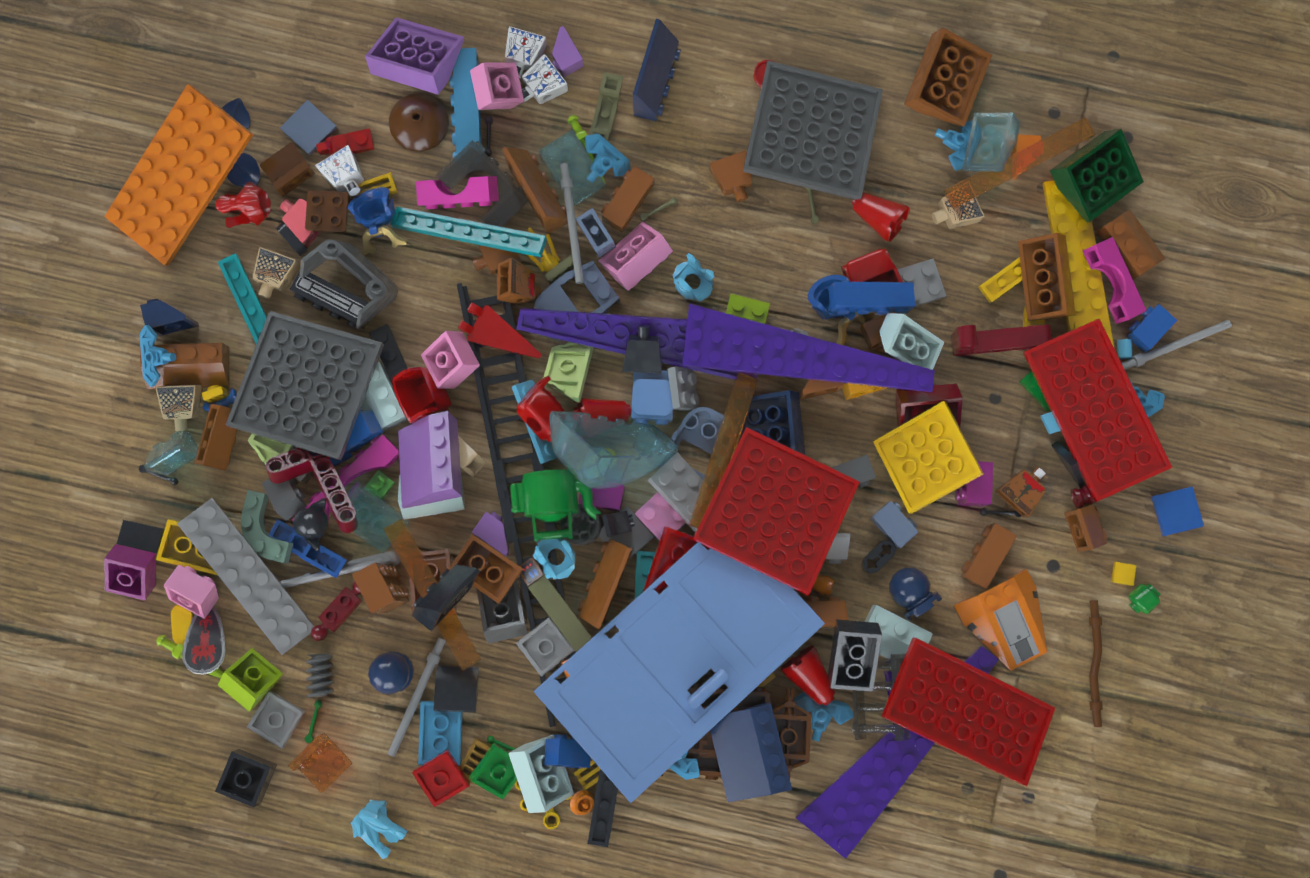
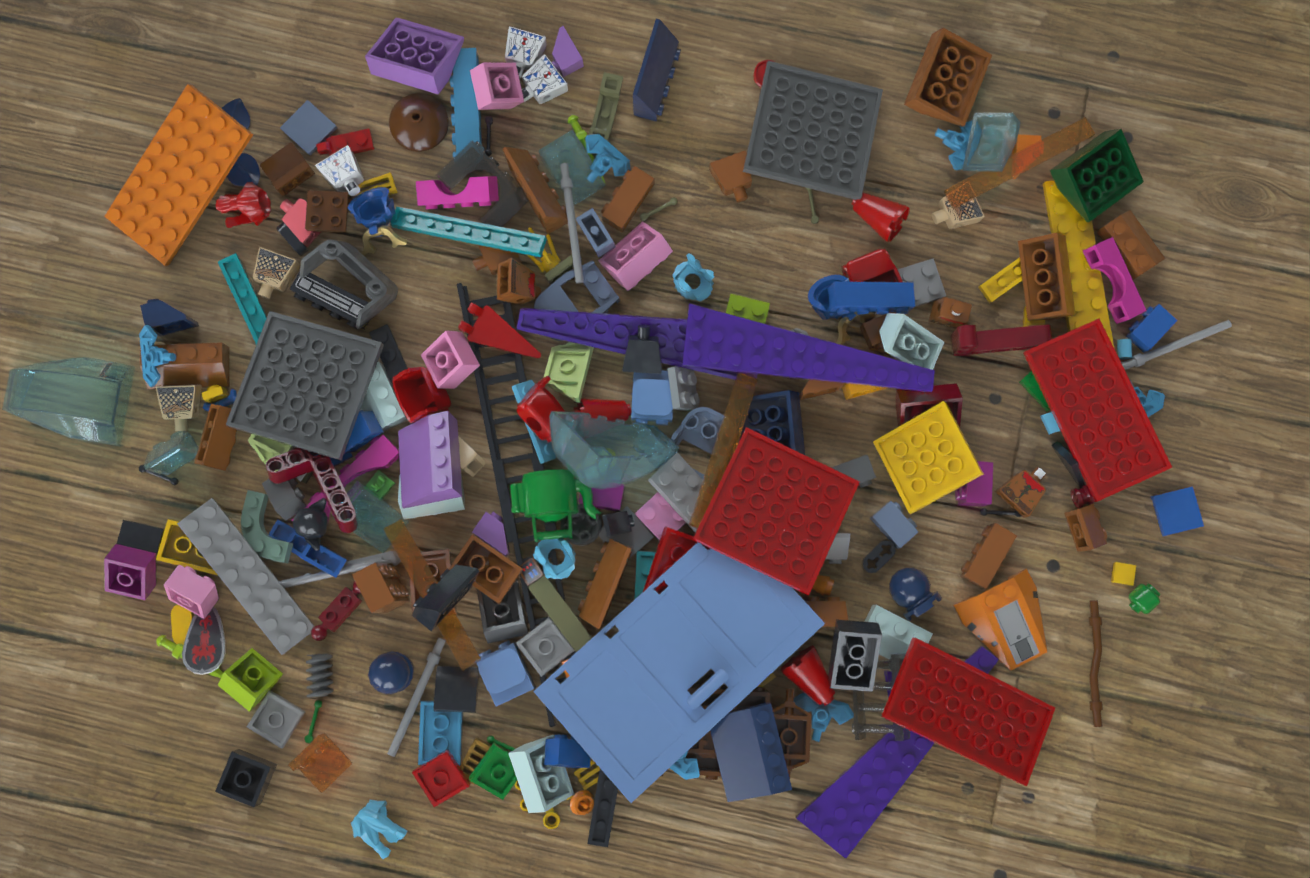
none -> clear light blue windscreen [2,357,135,447]
none -> medium blue brick [475,641,536,706]
none -> dark orange torso [928,297,972,329]

